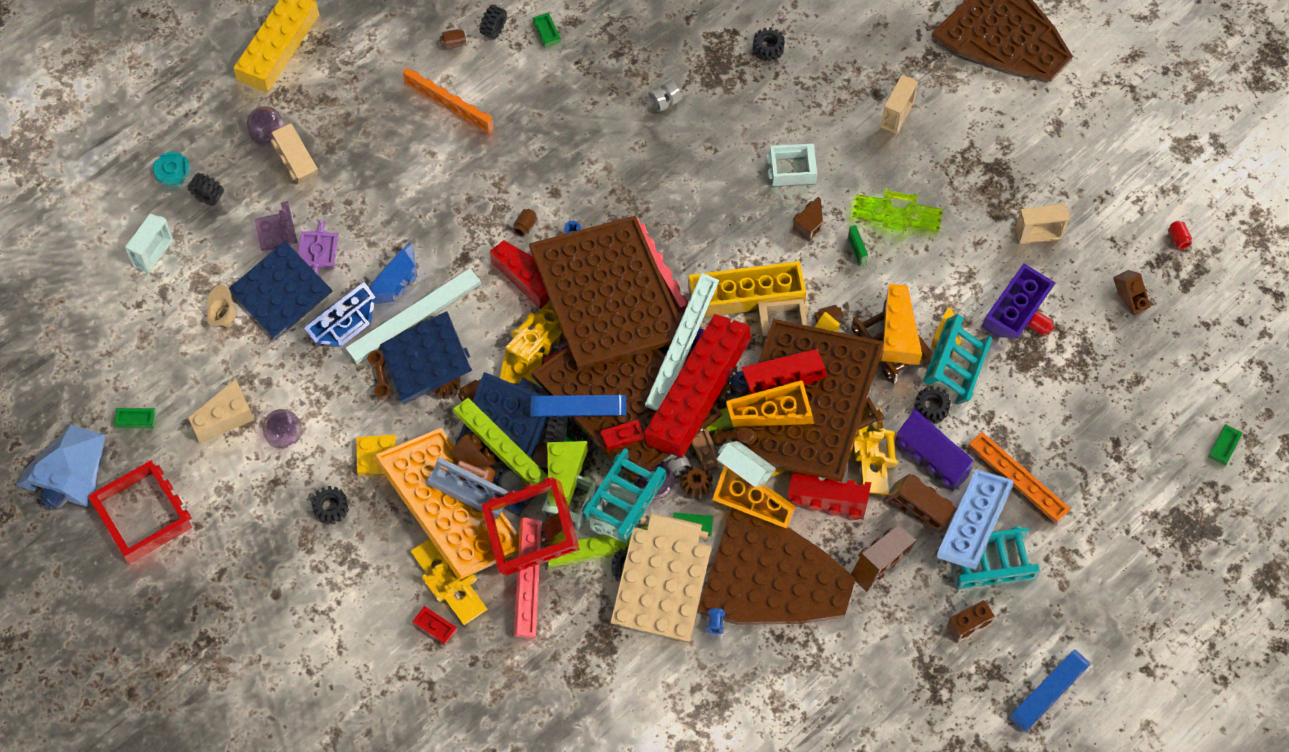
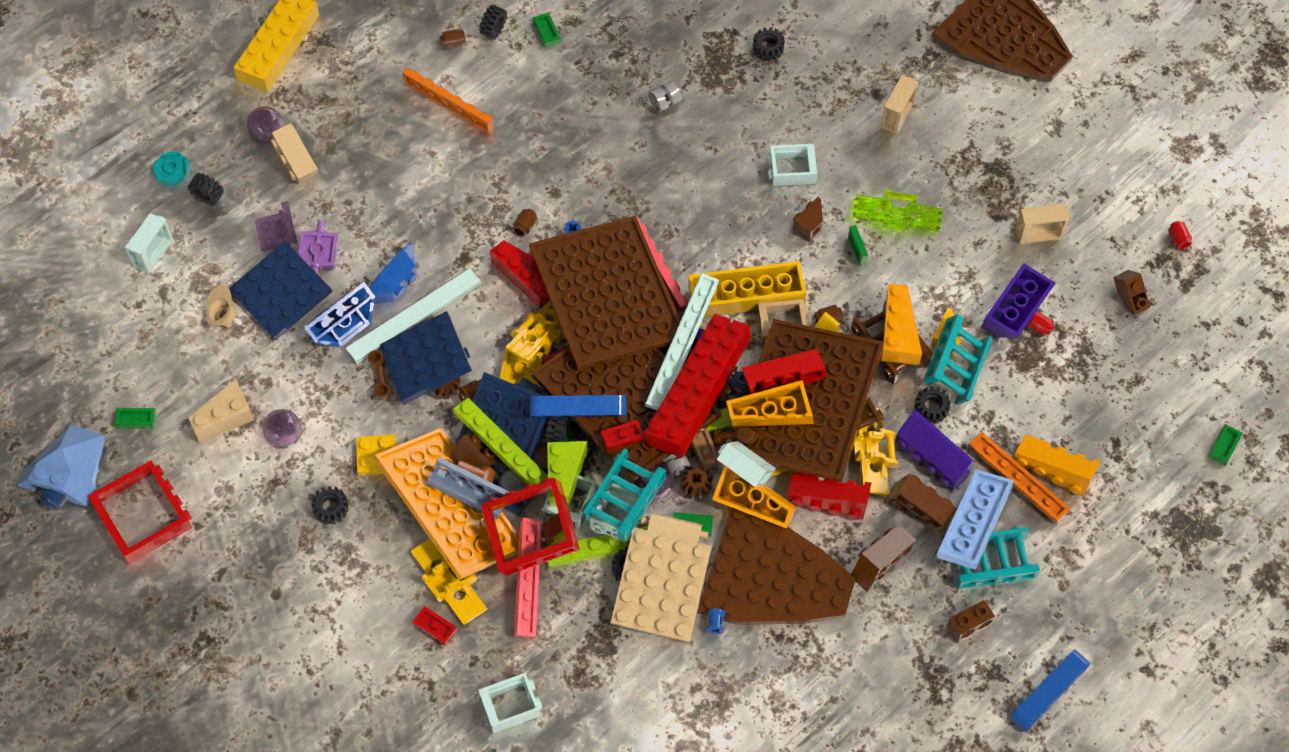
none -> light aqua window [479,673,542,734]
none -> light orange wedge [1013,434,1101,496]

